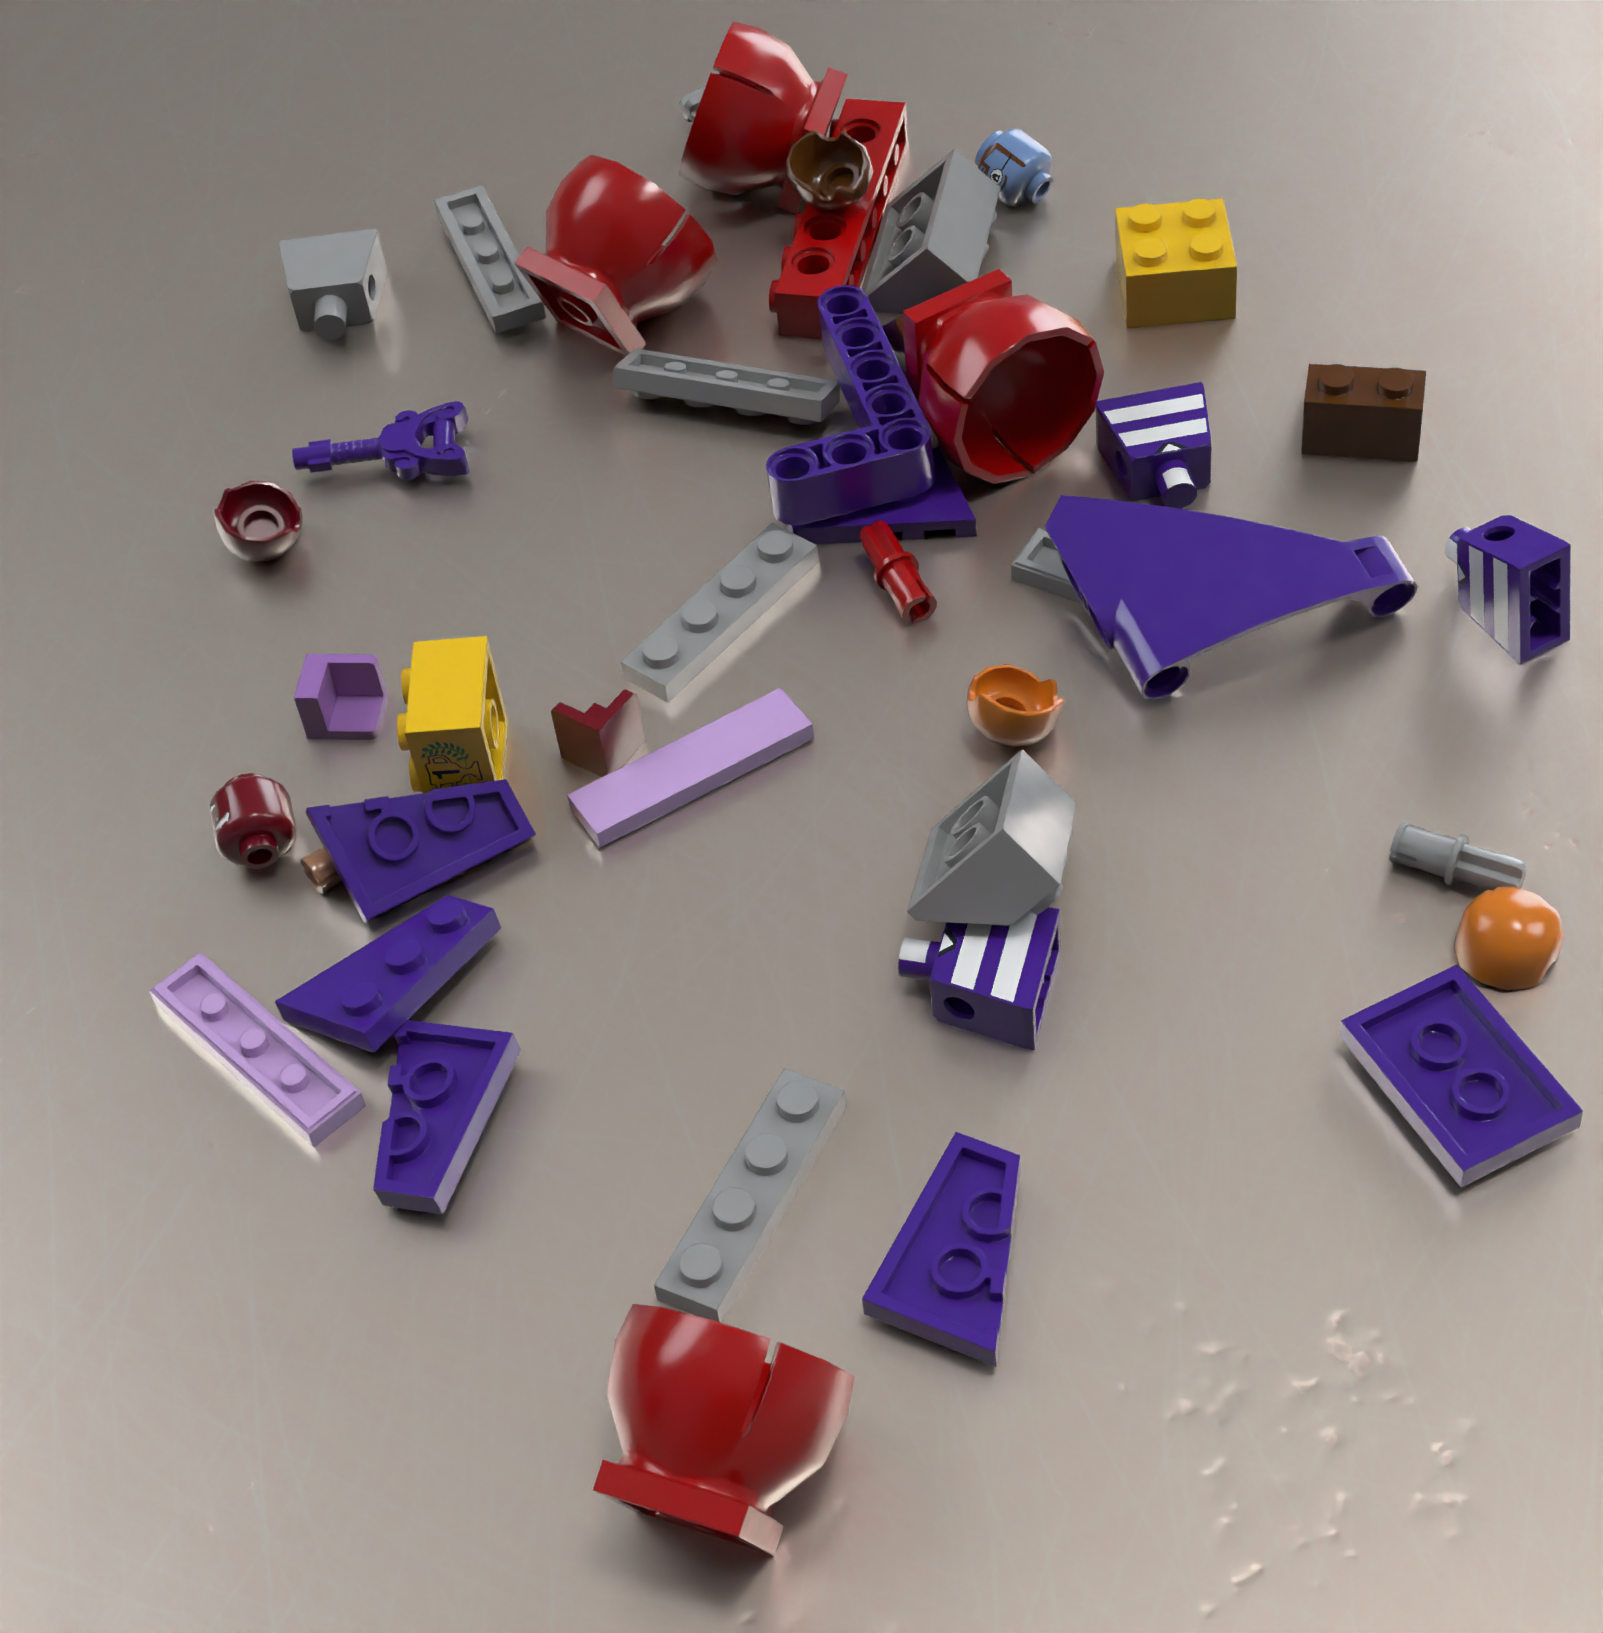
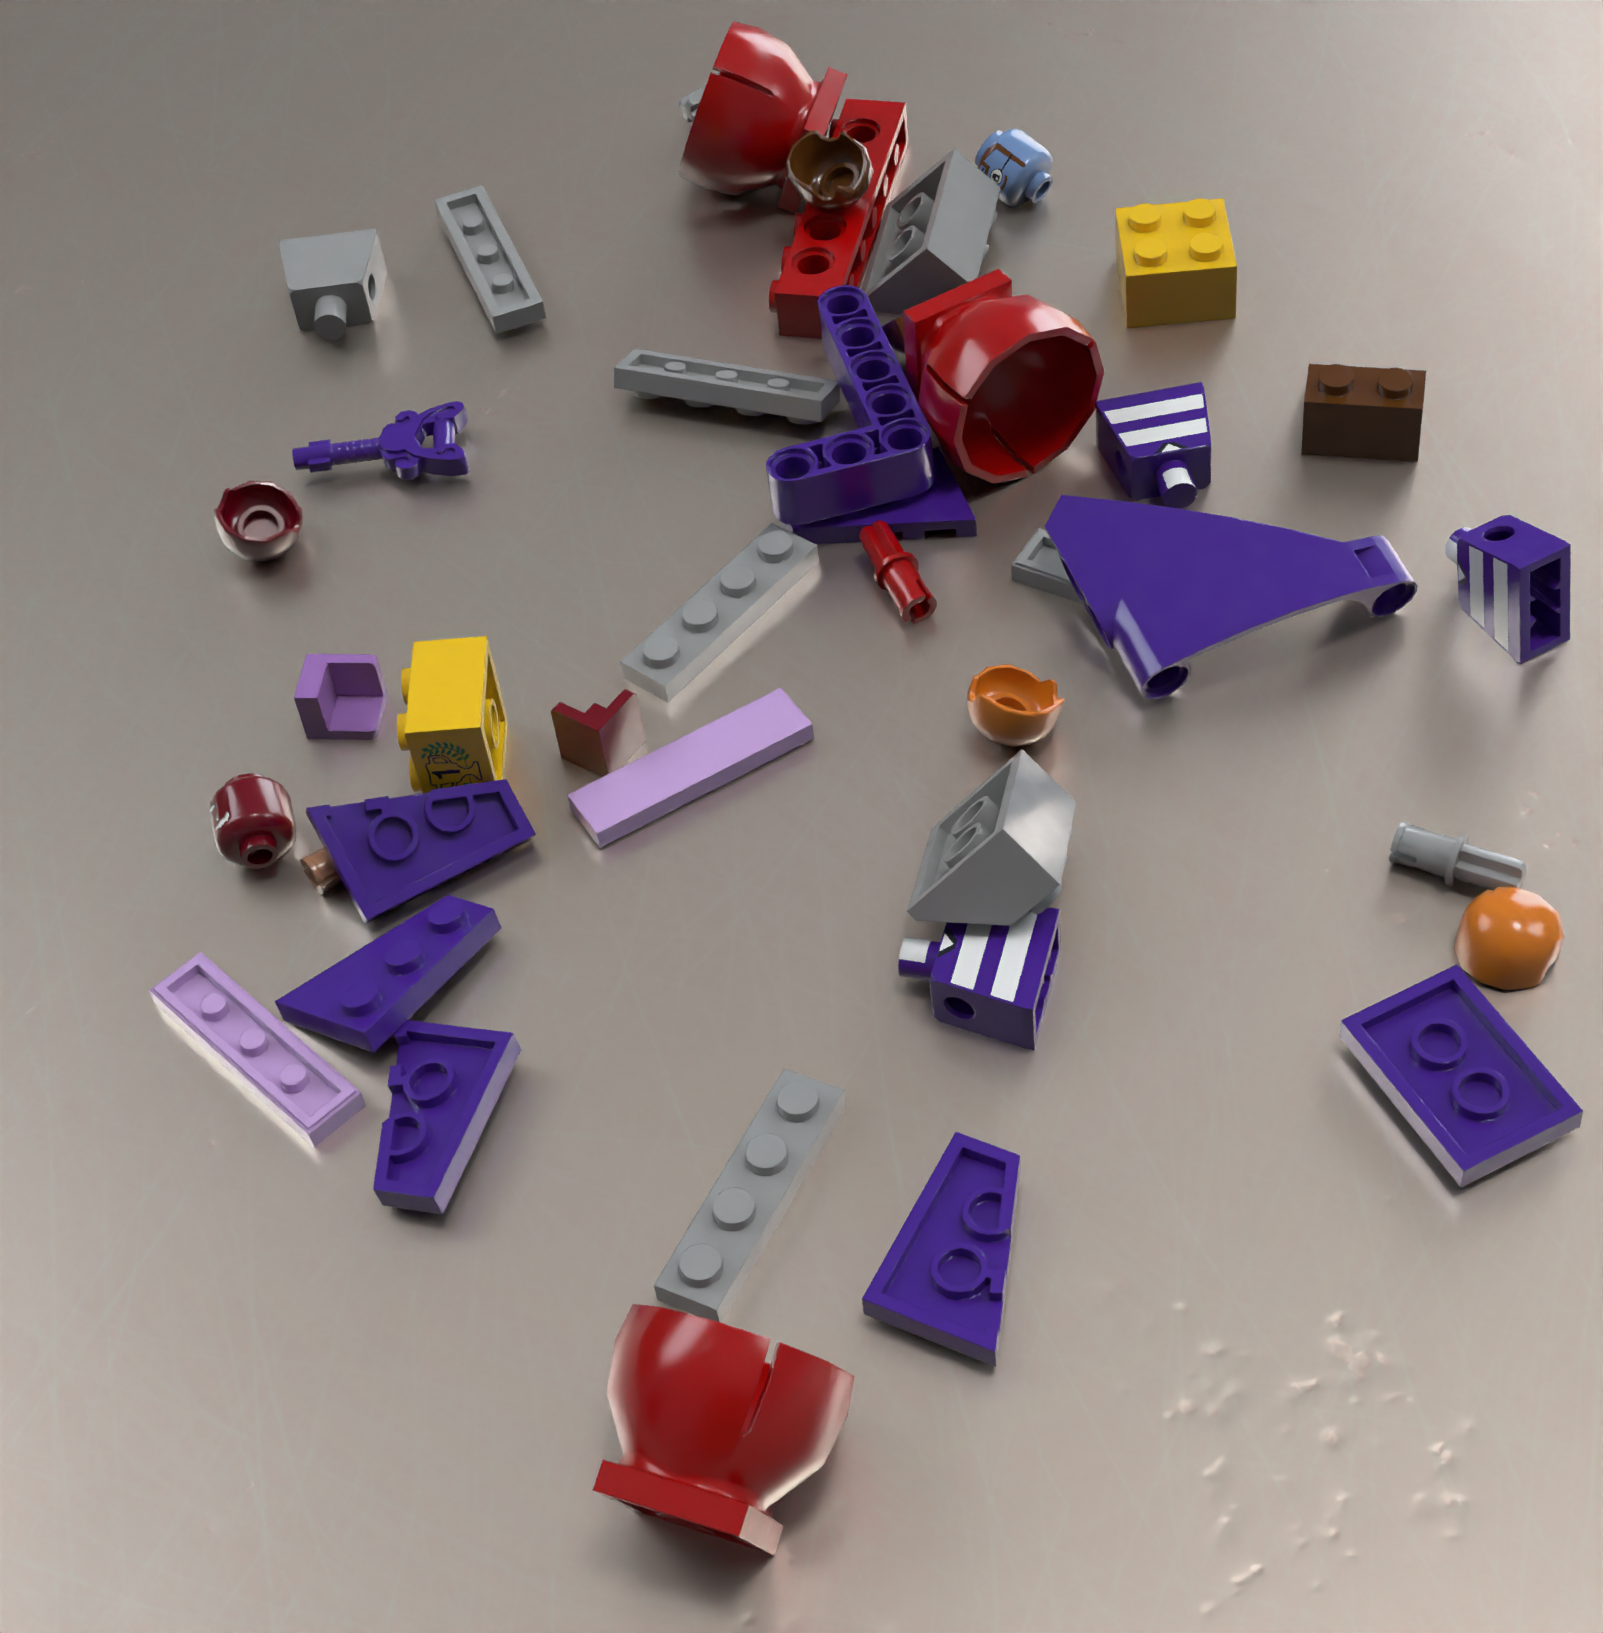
red plate [515,154,718,356] -> none

